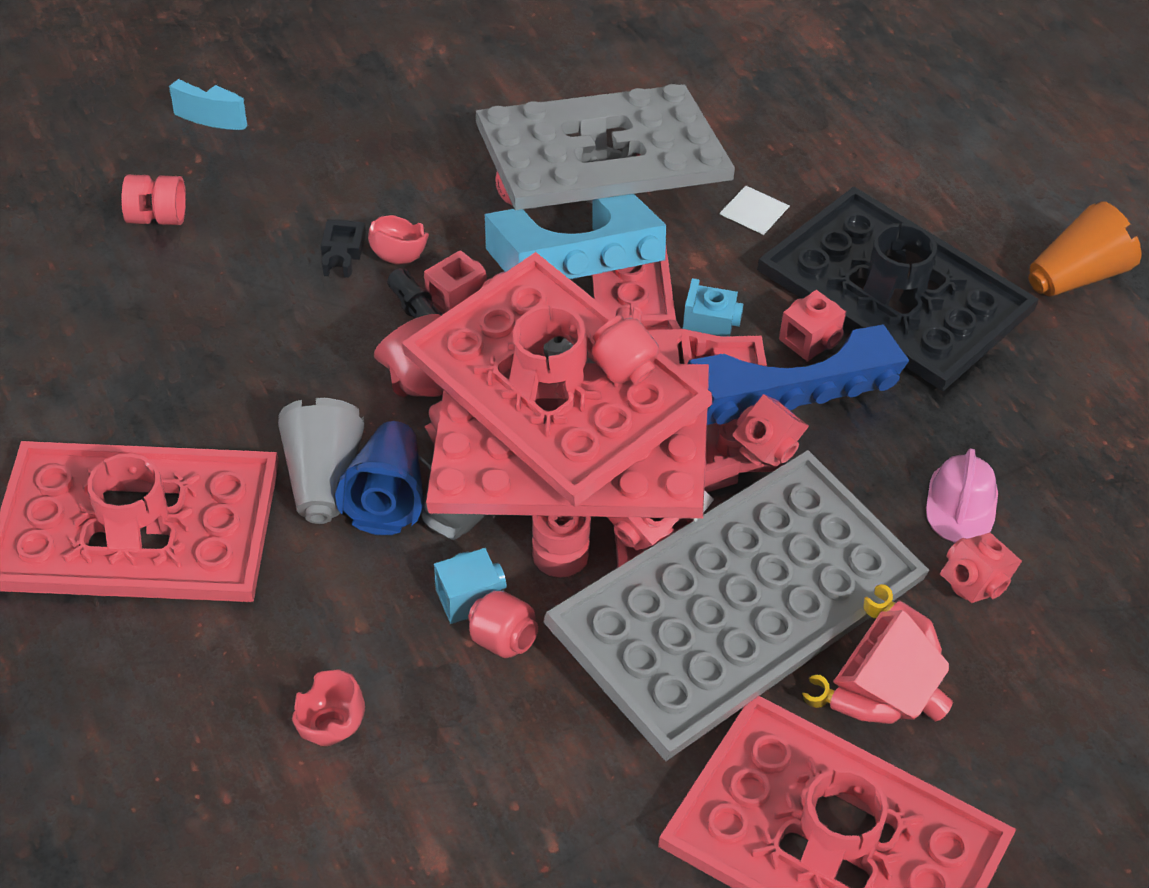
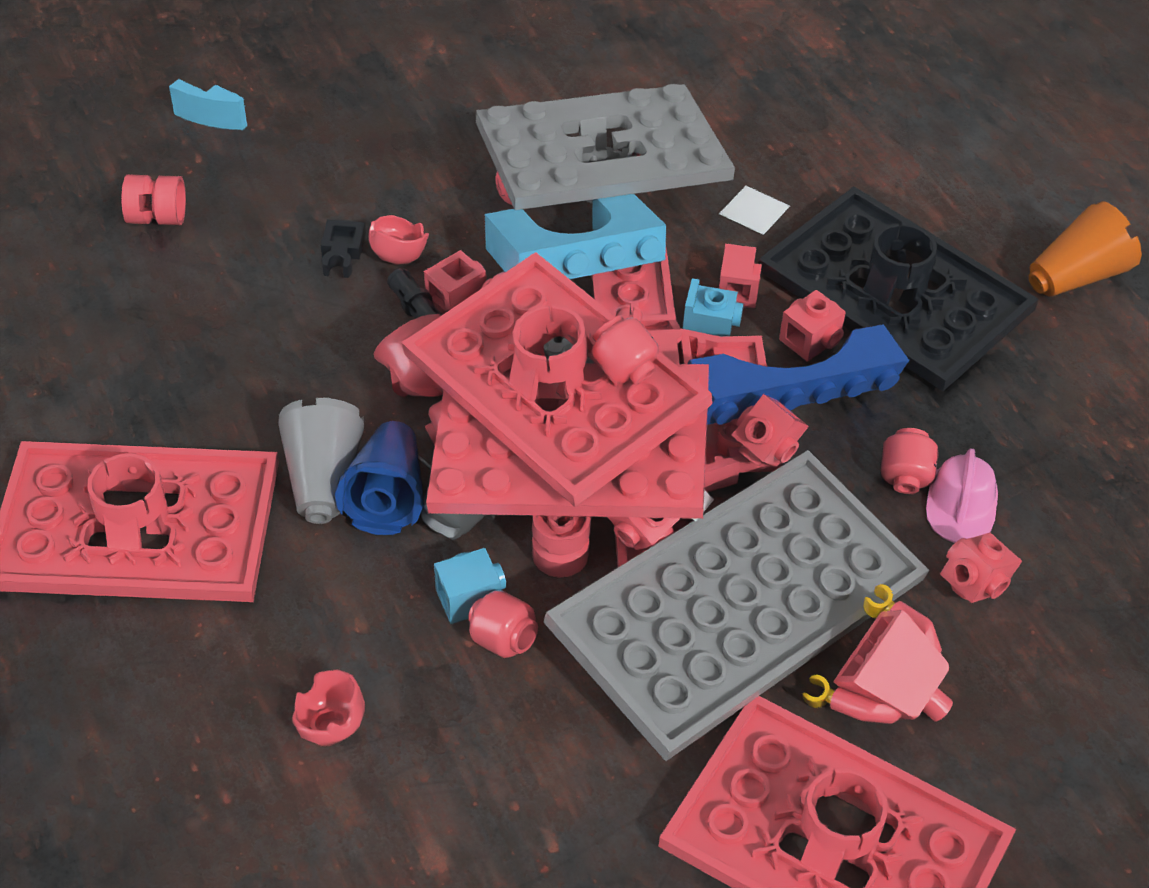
none -> coral brick [719,244,762,308]
none -> coral head [880,428,938,494]

